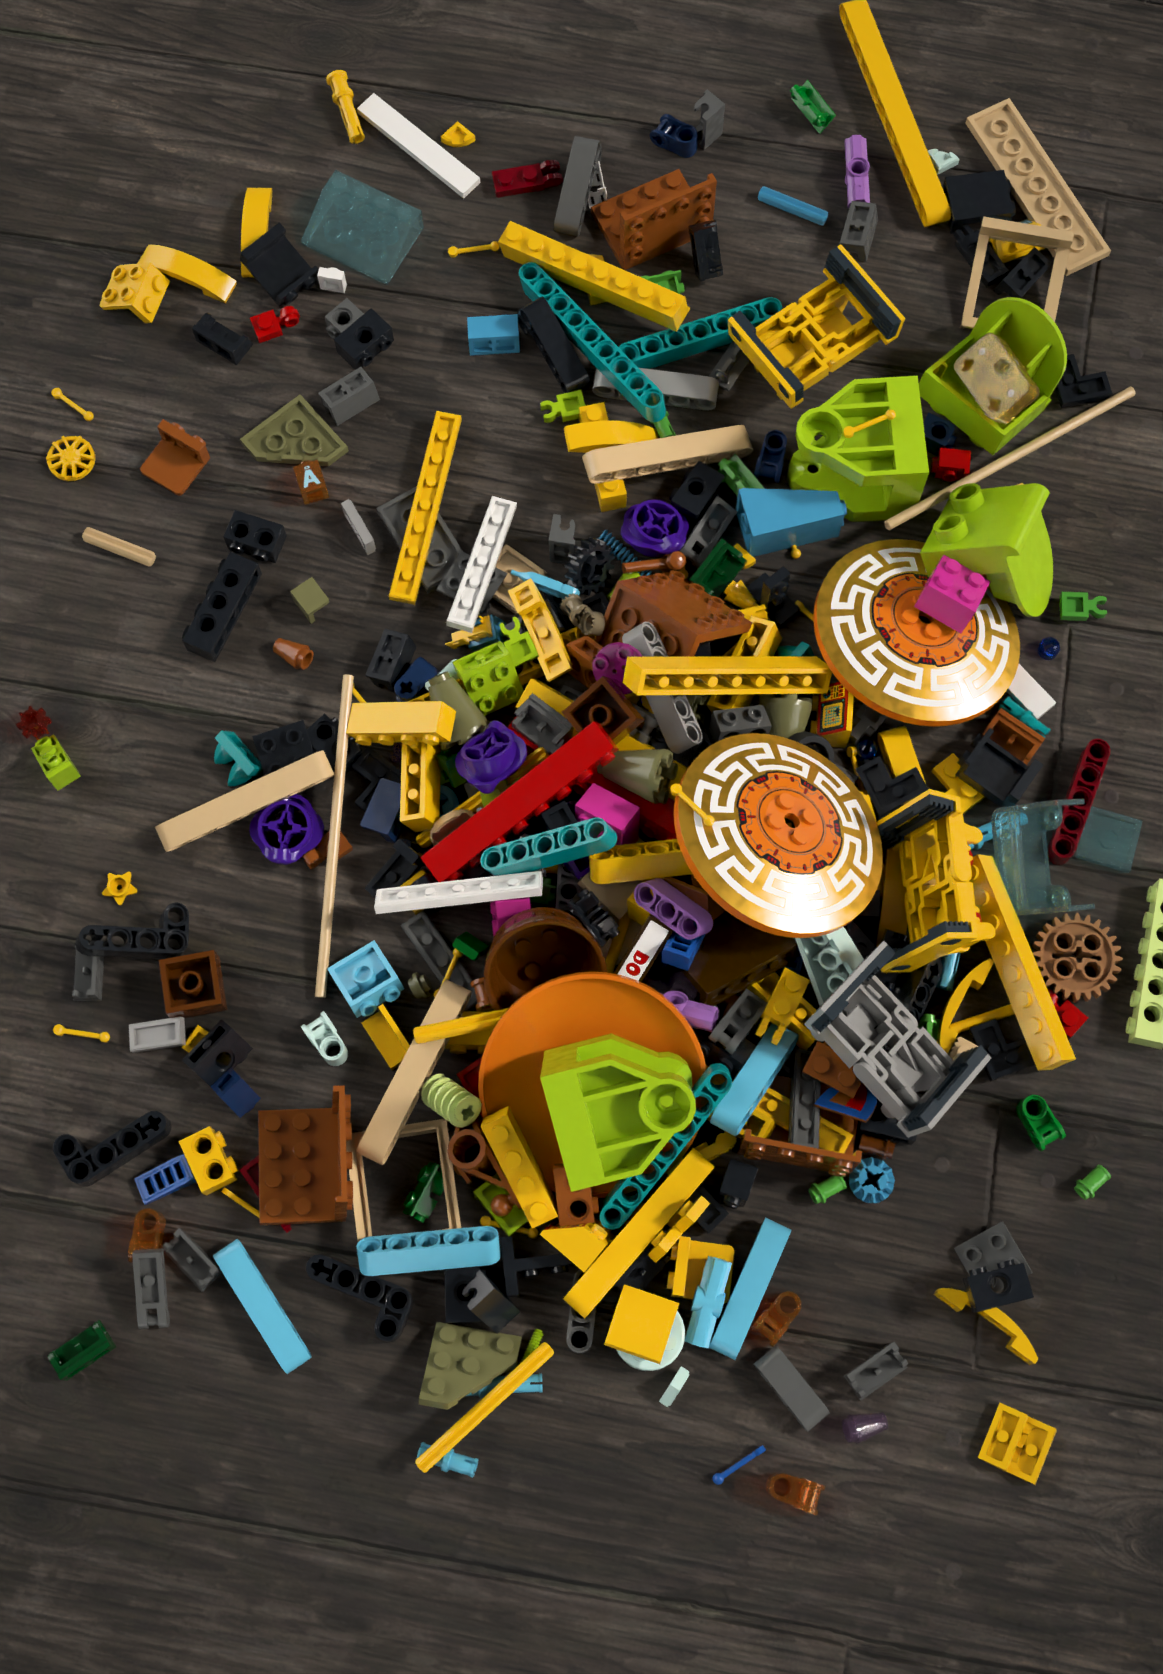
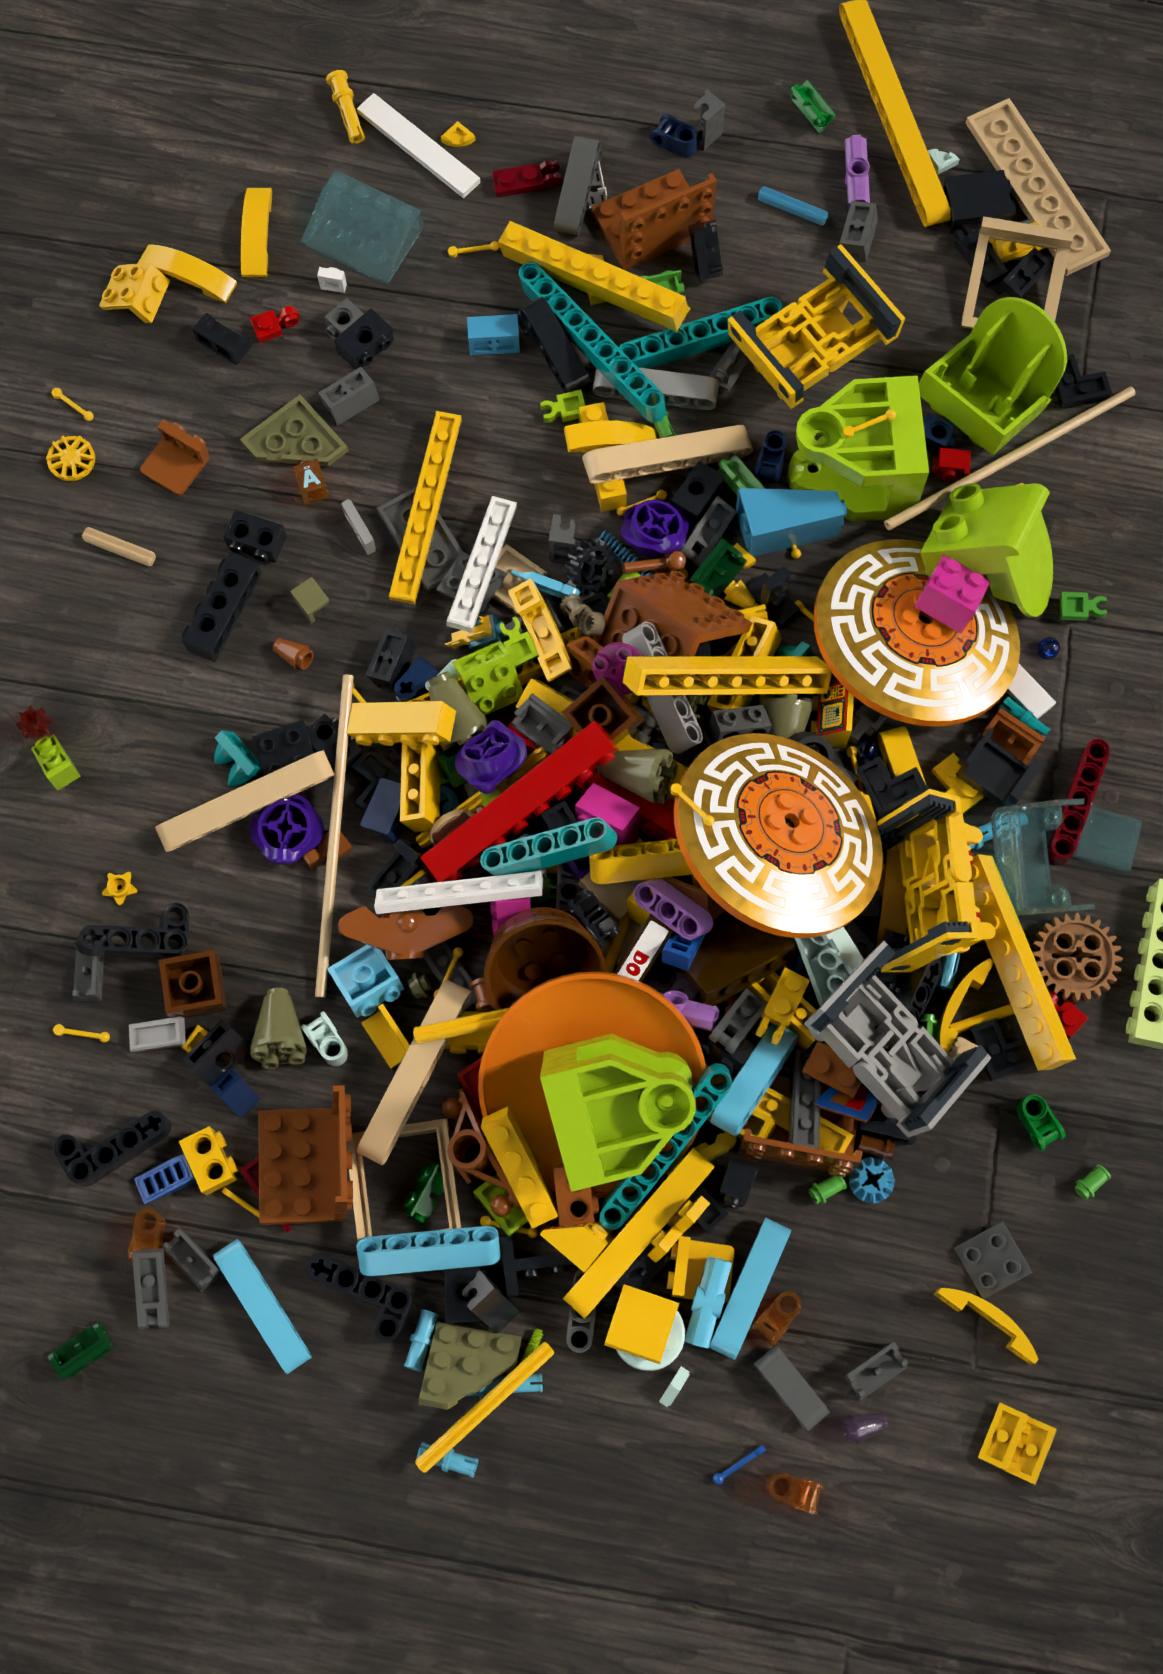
black panel [240,222,319,307] -> none
yellowish green piece [421,1074,482,1128] -> none
green tile [452,931,489,960] -> none
clear yellow axle [954,333,1040,424] -> none
black brick [963,1259,1034,1313] -> none
none -> olive cone [250,988,307,1069]
none -> dark orange piece [338,905,473,960]
none -> medium azure pin [404,1309,439,1372]
none -> yellow hinge [616,490,667,516]

